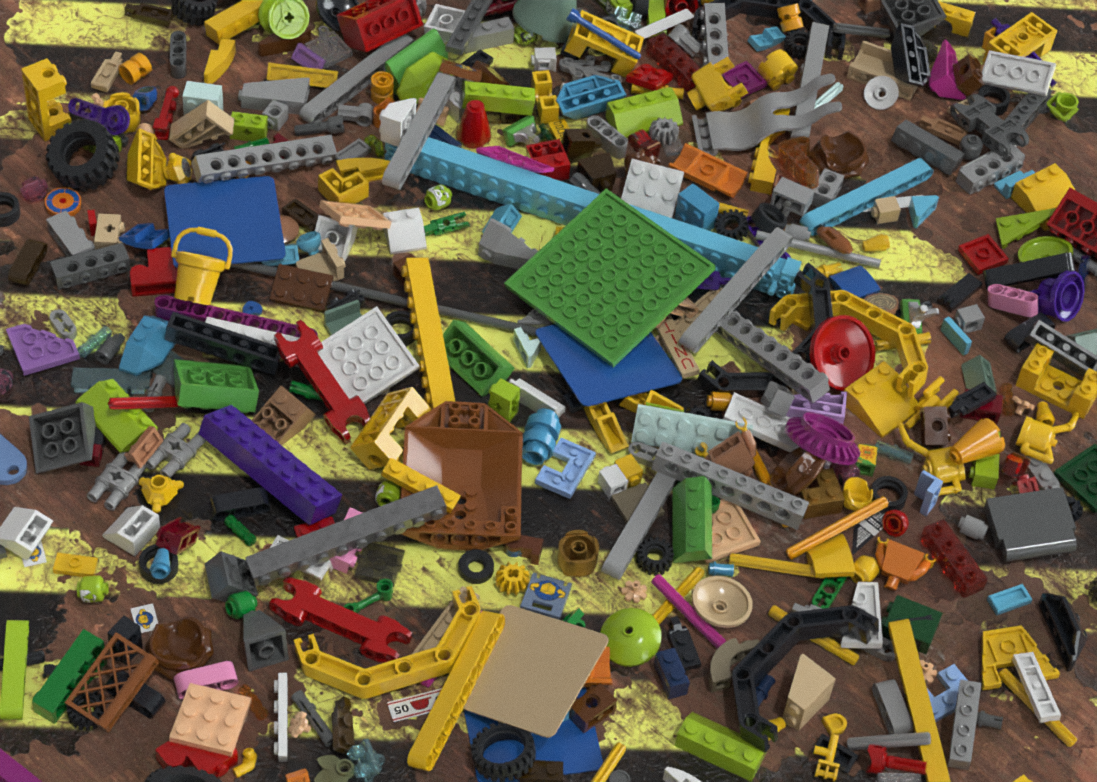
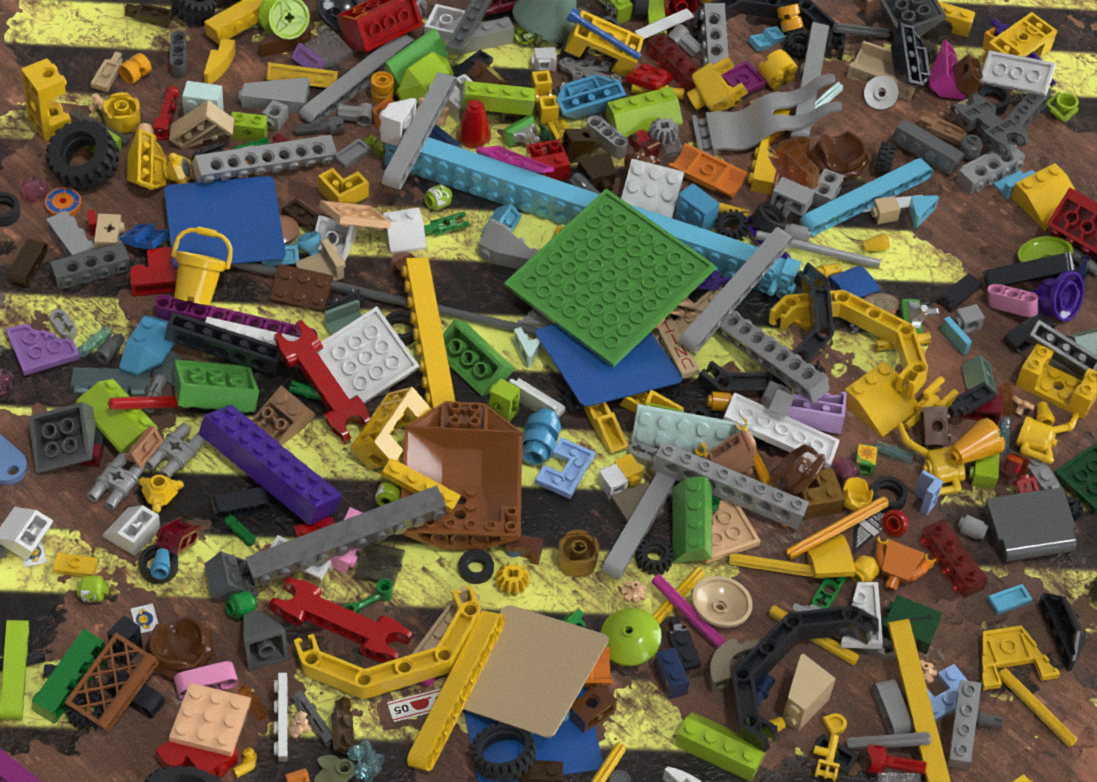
dark purple beam [68,98,130,135] -> none
blue rock [133,86,158,111] -> none
blue piece [243,301,262,316] -> none
yellow slope [336,158,390,182] -> none
dark orange container [439,59,482,82] -> none
sand blue container [520,572,572,620] -> none
clear light blue hips [610,6,643,32] -> none
dark azure pin [708,561,734,577] -> none
magenta gear [784,412,861,465] -> none
red dish [810,315,875,391] -> none
dark orange piece [816,226,853,254] -> none
red plate [958,234,1009,275] -> none
lime wing [996,208,1056,249] -> none
white hinge [1012,652,1061,723] -> none
none -> black tyre [875,141,896,174]
none -> clear light blue pin [999,417,1012,455]

